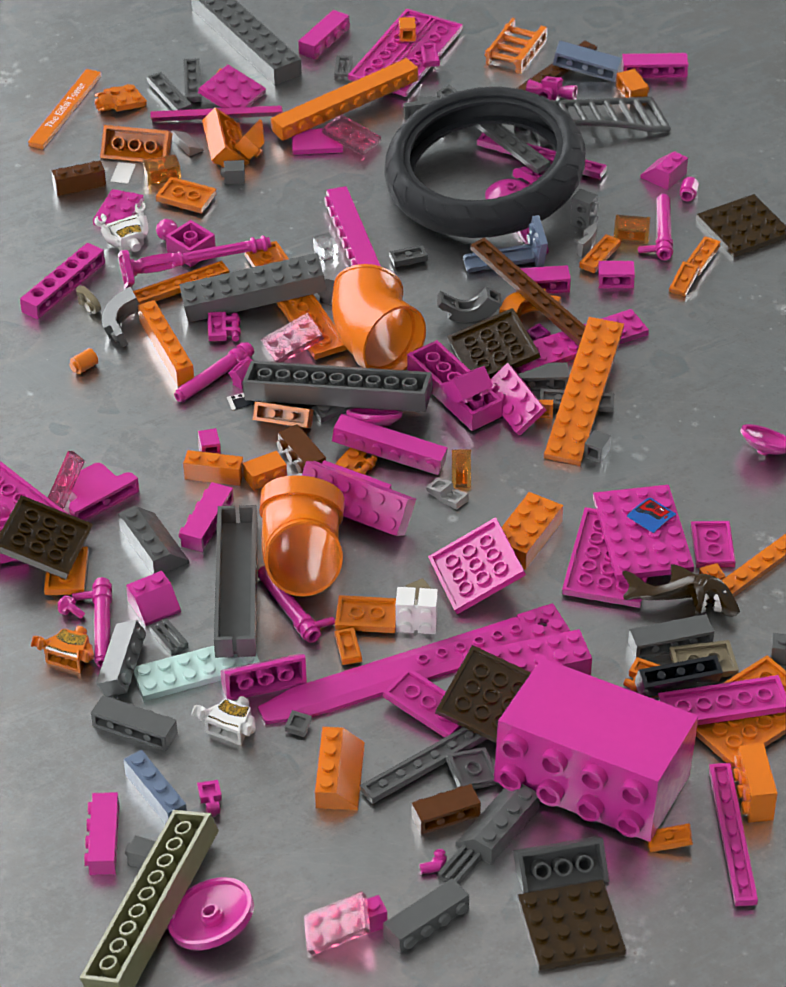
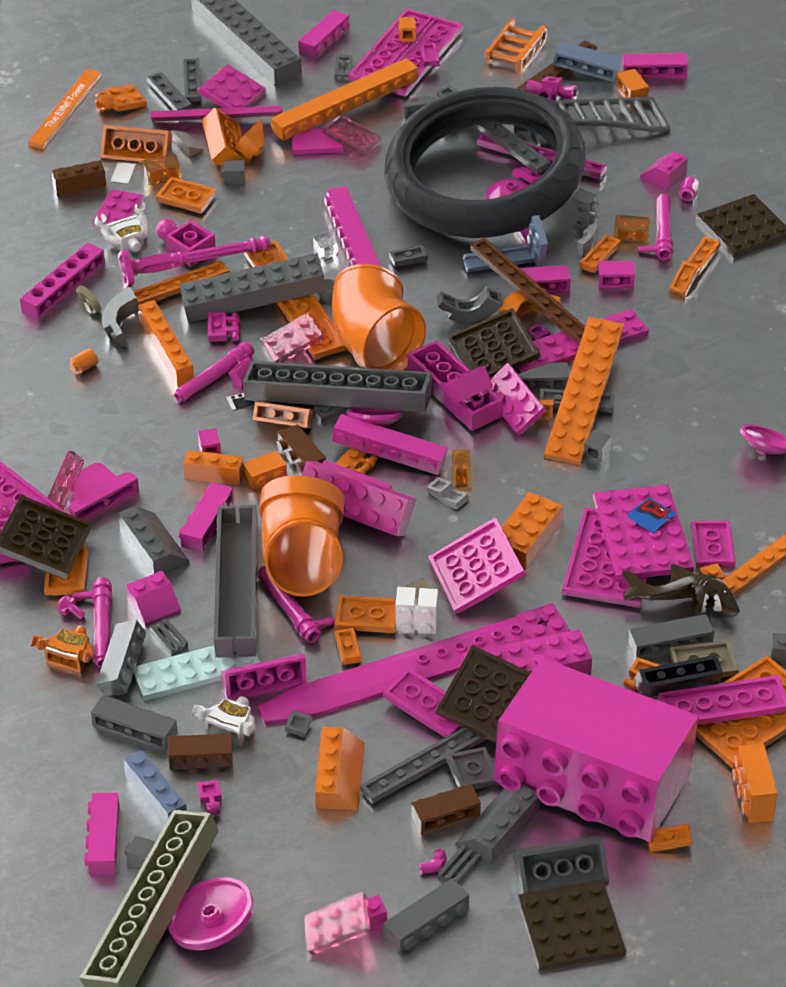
dark pink plate [709,763,758,906] -> none
none -> reddish brown brick [168,733,233,769]

